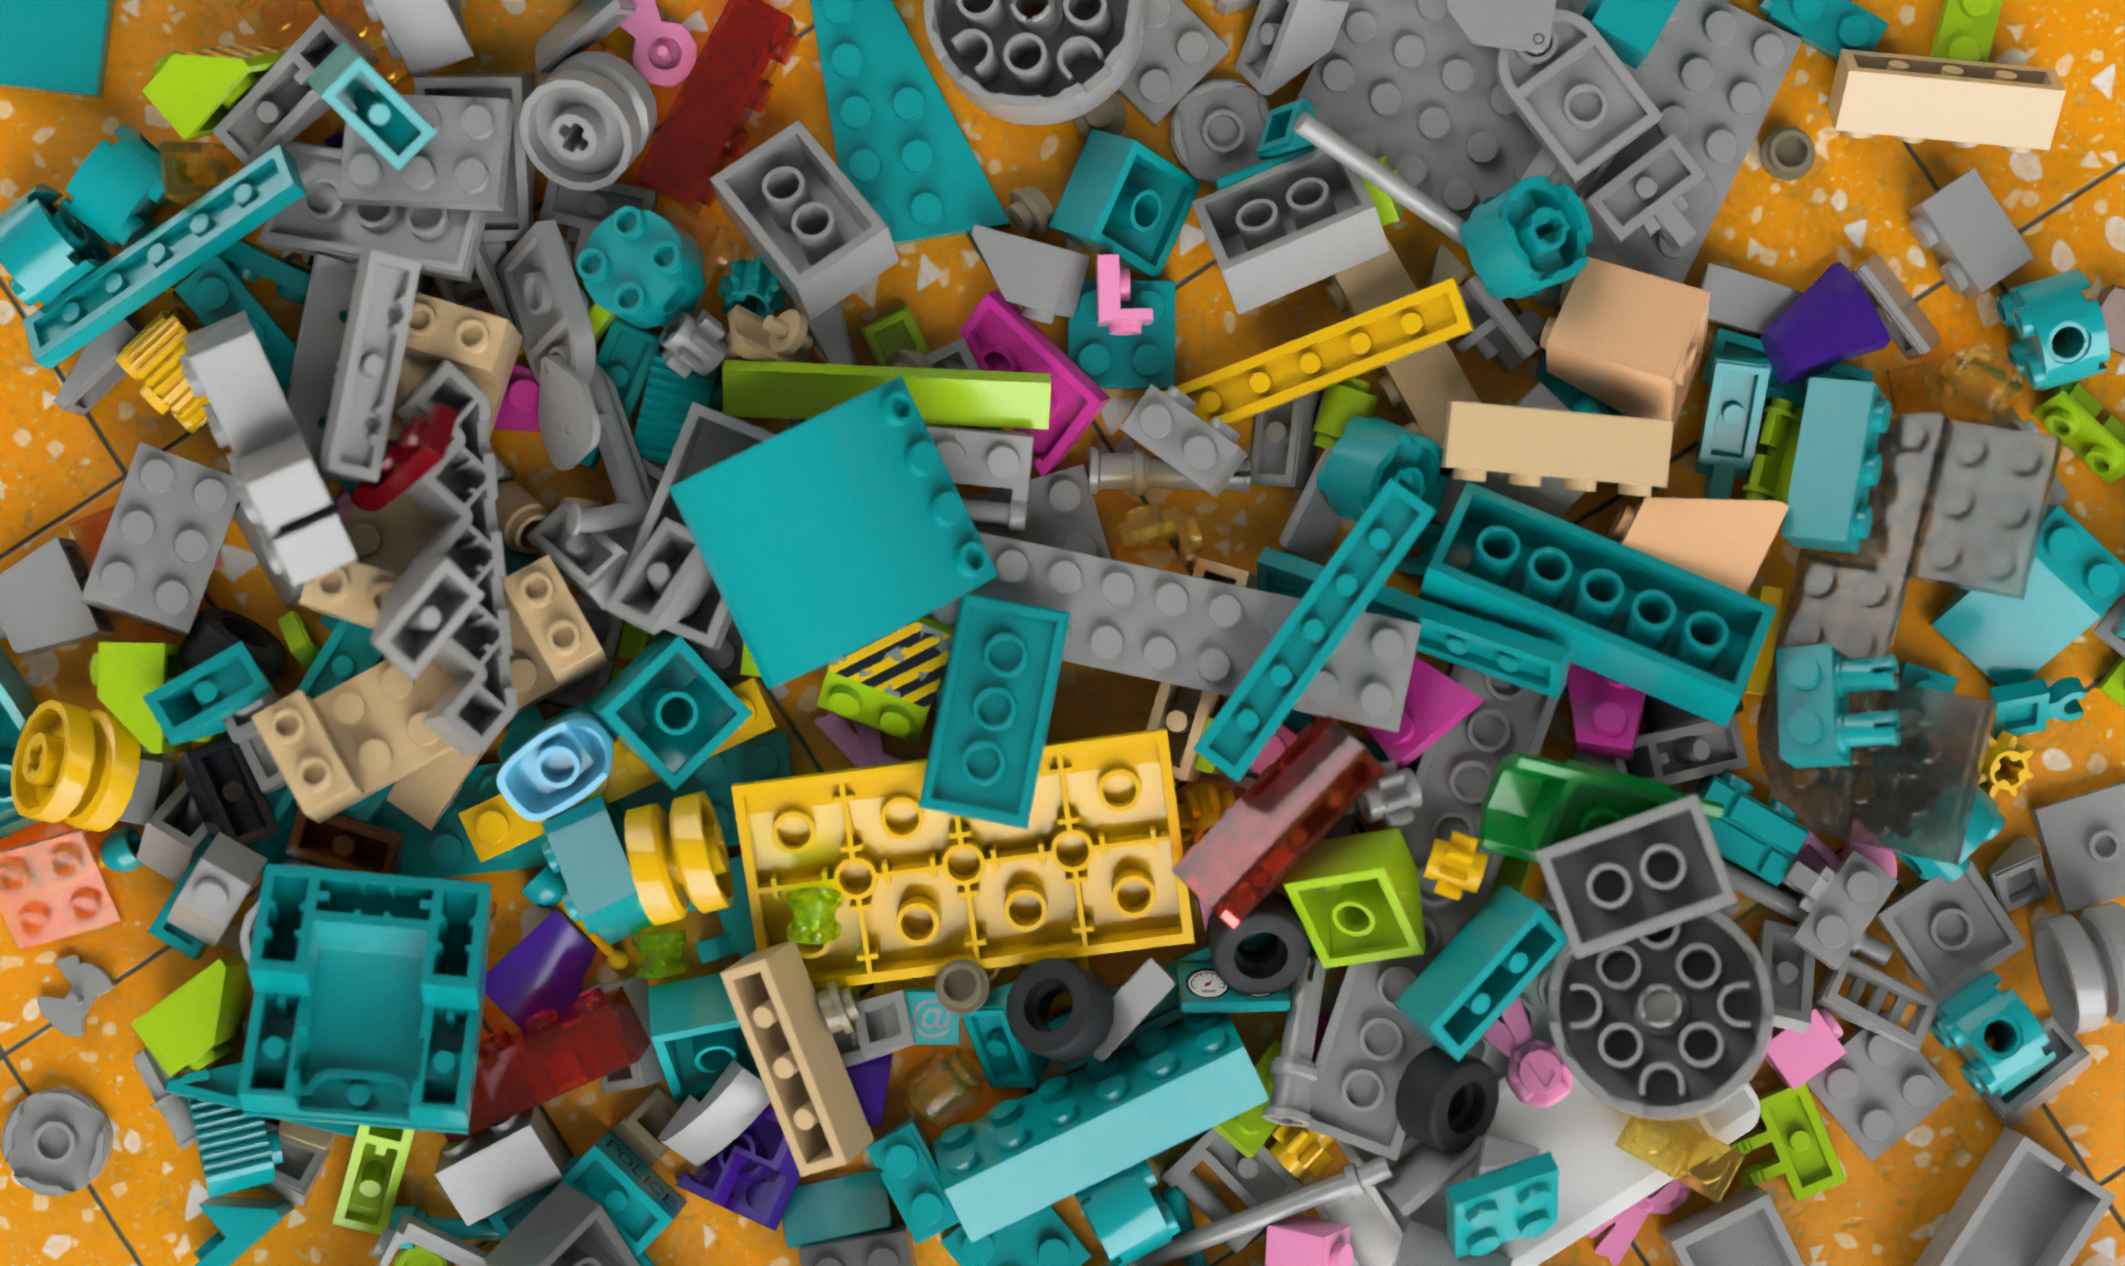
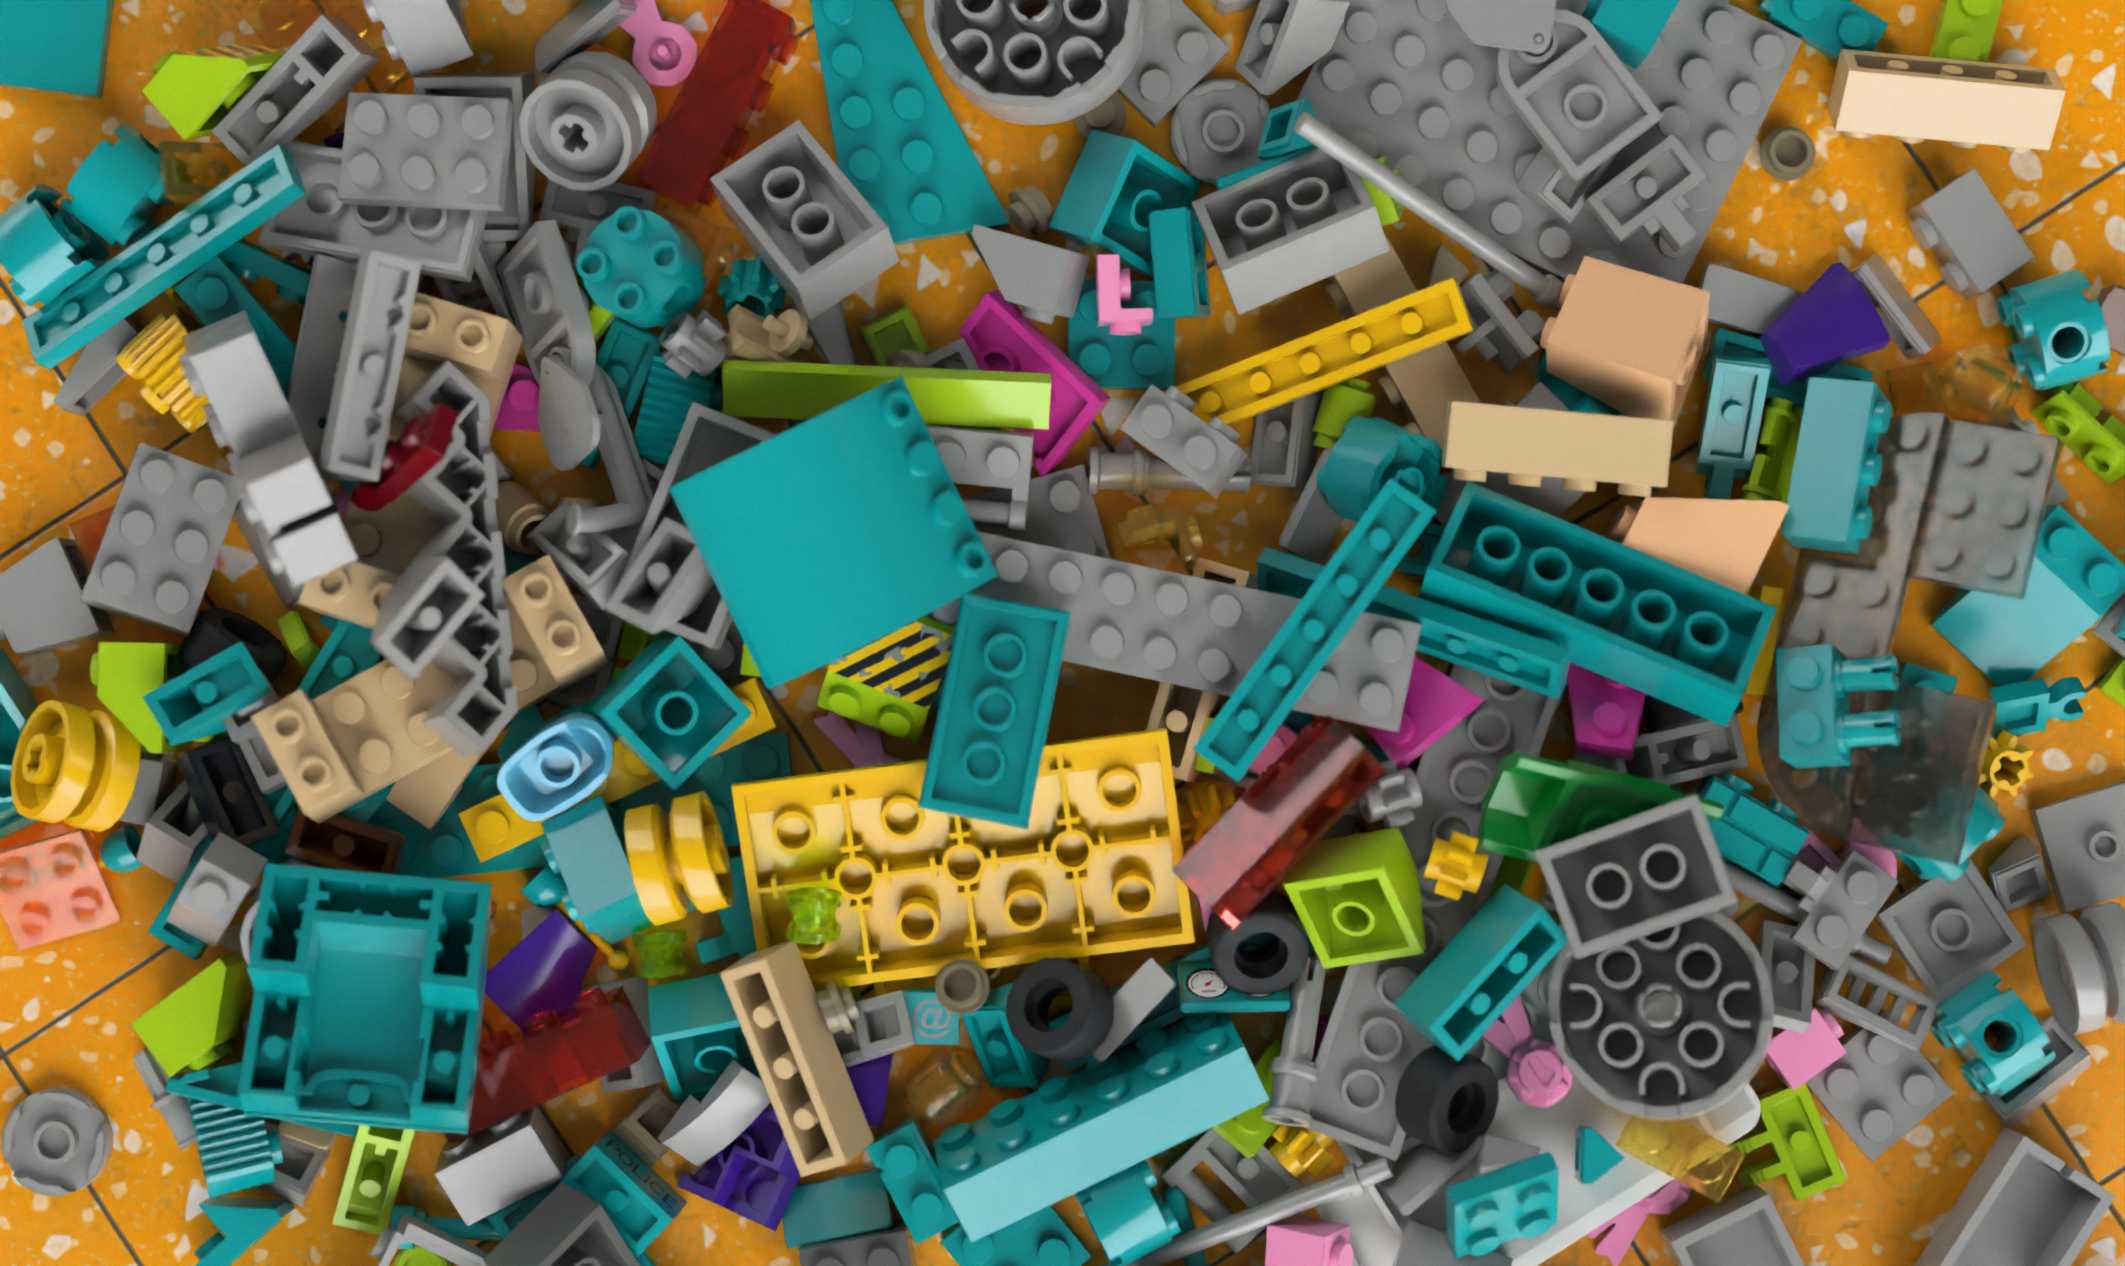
light grey piece [38,955,116,1037] -> none
teal slope [305,41,437,171] -> none
teal brick [1460,175,1593,300] -> none
none -> teal slope [1148,207,1211,319]
none -> teal slope [1574,1125,1625,1184]

